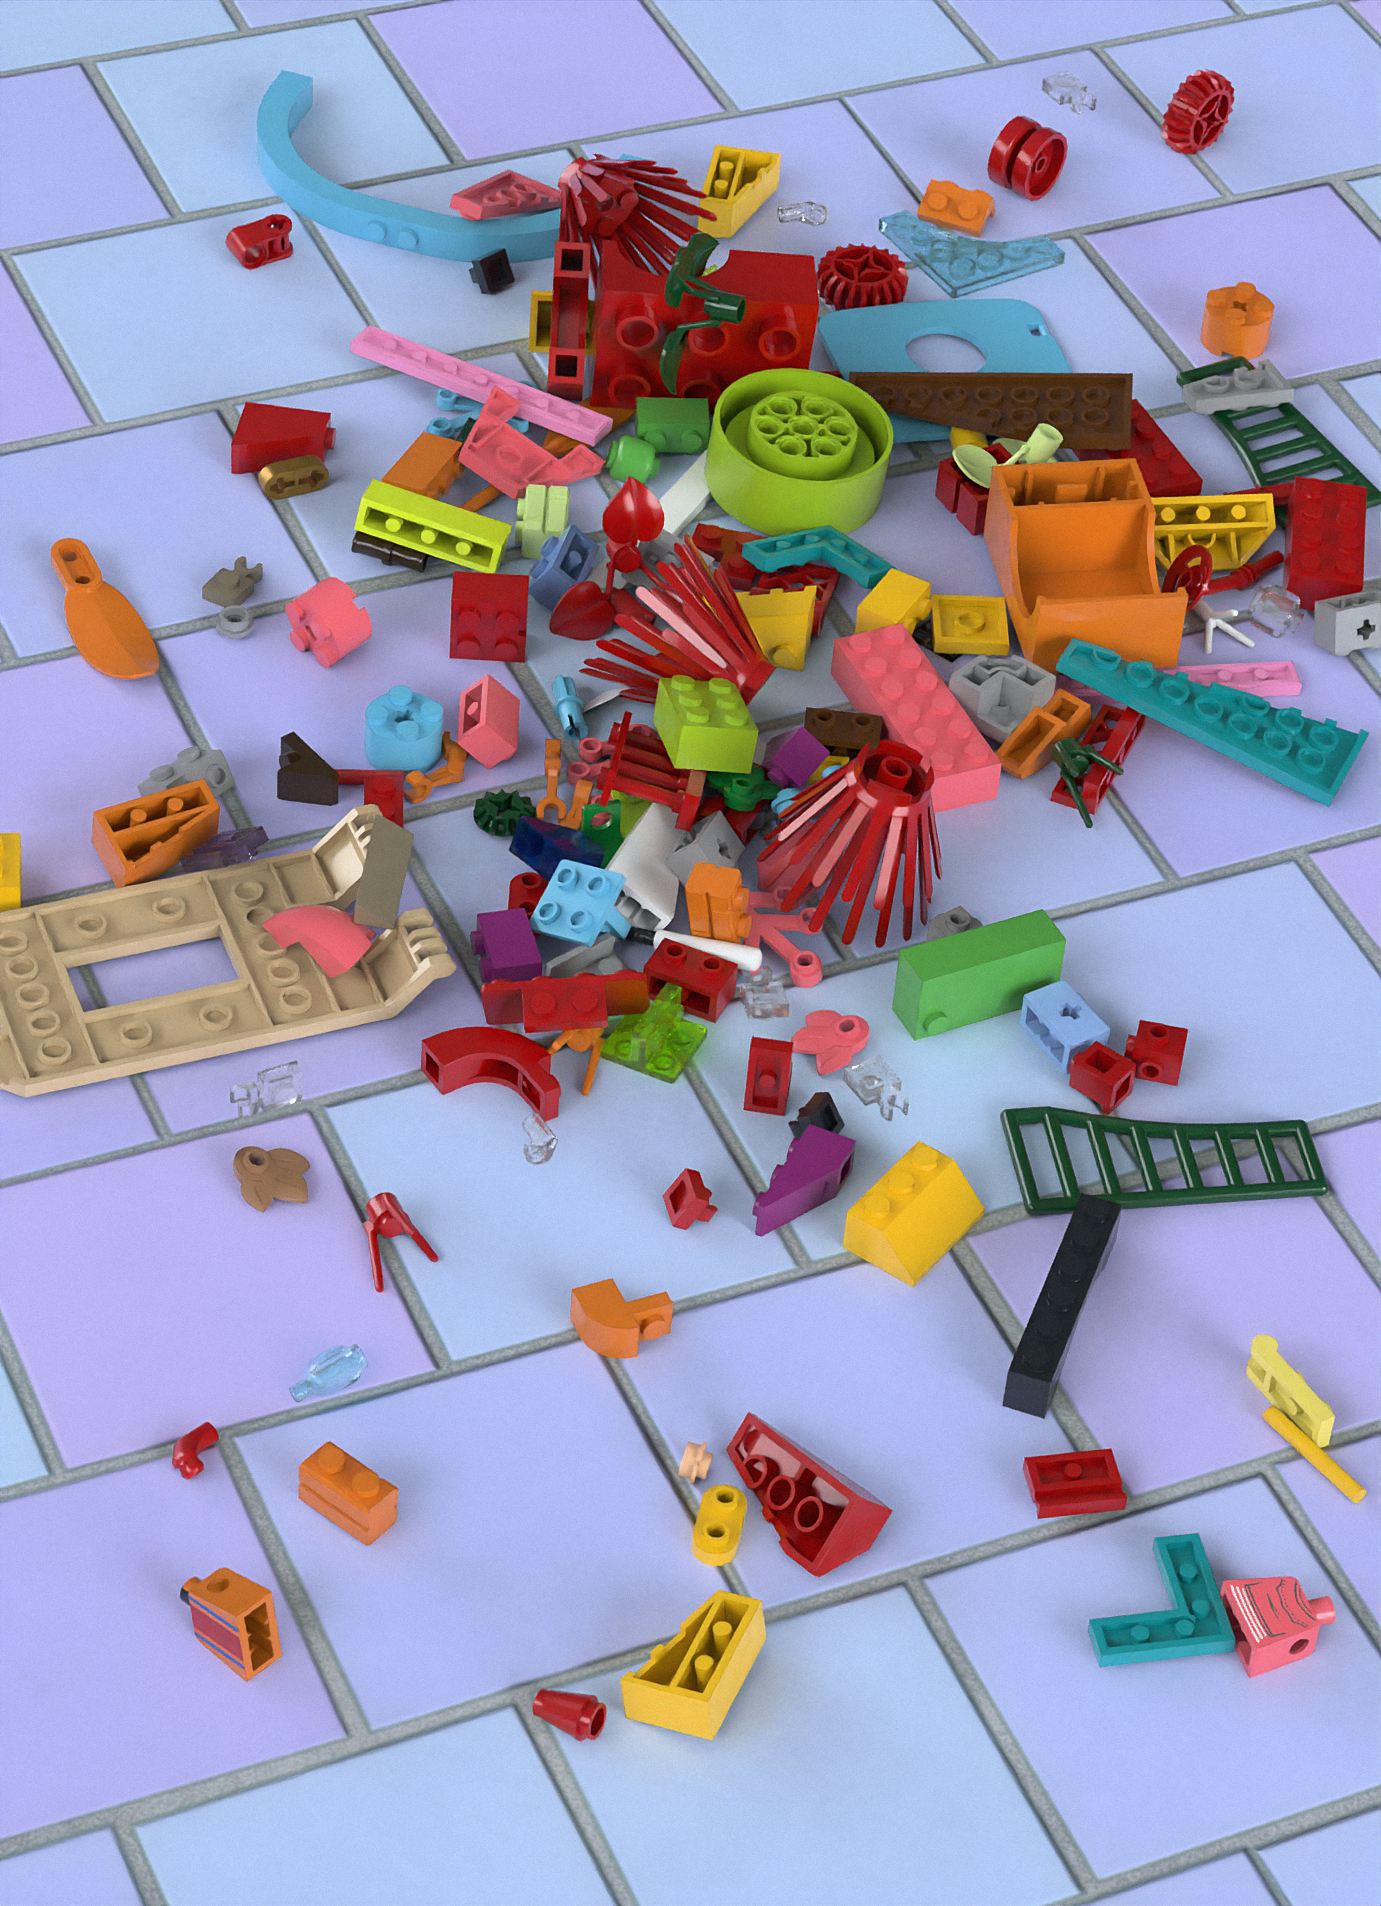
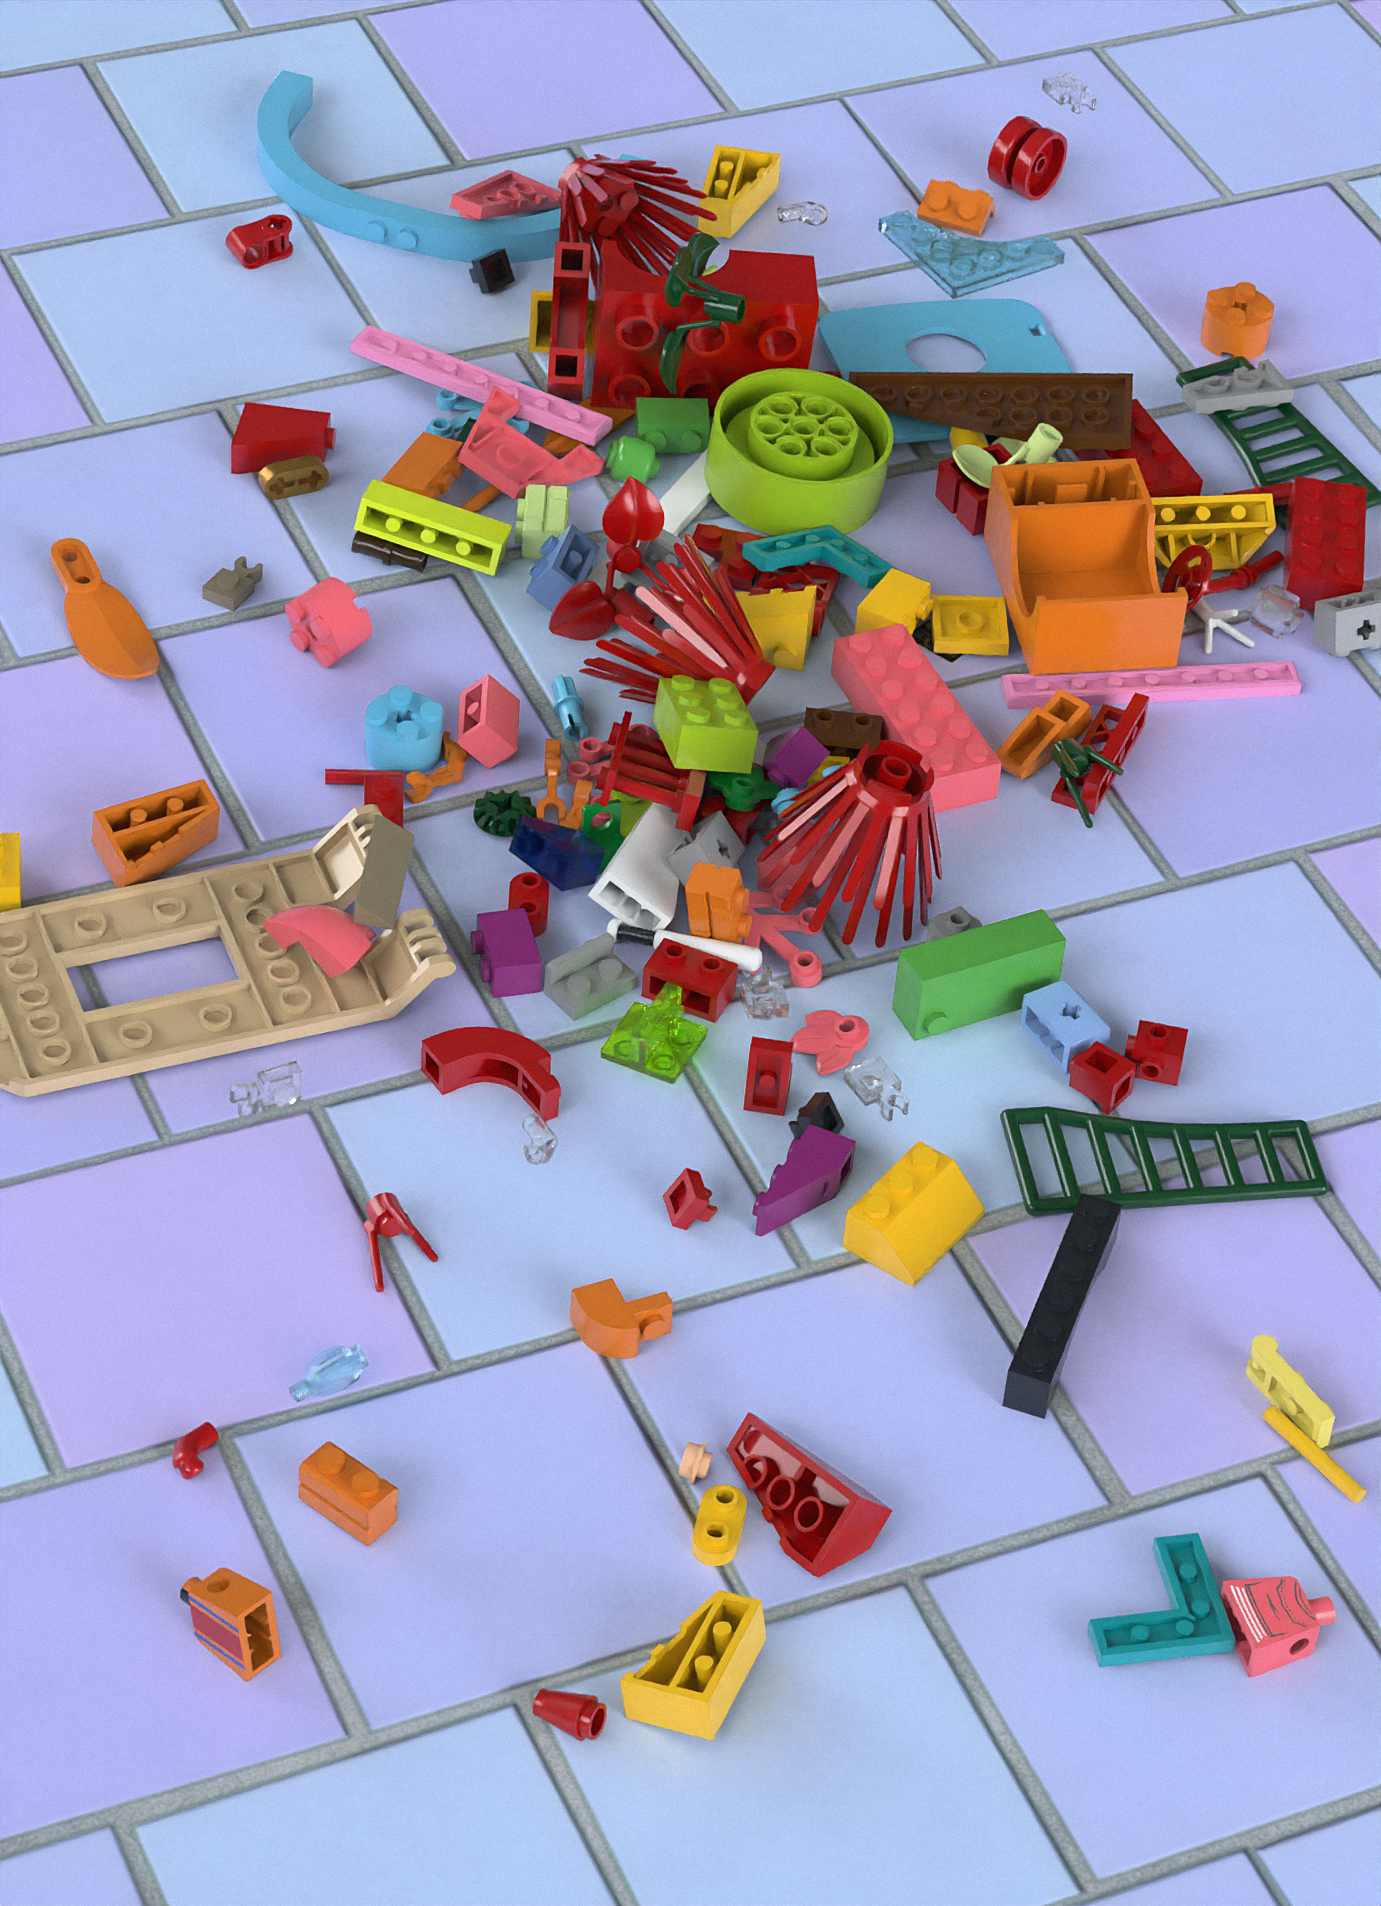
light grey bracket [137,746,235,798] -> none
clear purple plate [179,826,269,873] -> none
light grey plate [216,605,254,640] -> none
medium nougat plate [233,1146,310,1213] -> none
dark brown slope [277,731,339,806] -> none
red piece [449,571,529,663] -> none
red bracket [480,969,650,1034] -> none
medium azure bracket [529,859,632,947] -> none
orange plant [546,1027,606,1096] -> none
white sticker [582,687,629,713] -> none
red gear [816,243,908,311] -> none
light grey brick [948,654,1056,744] -> none
red plate [1023,1448,1127,1519] -> none
teal wing [1055,638,1369,807] -> none
red gear [1161,69,1235,155] -> none

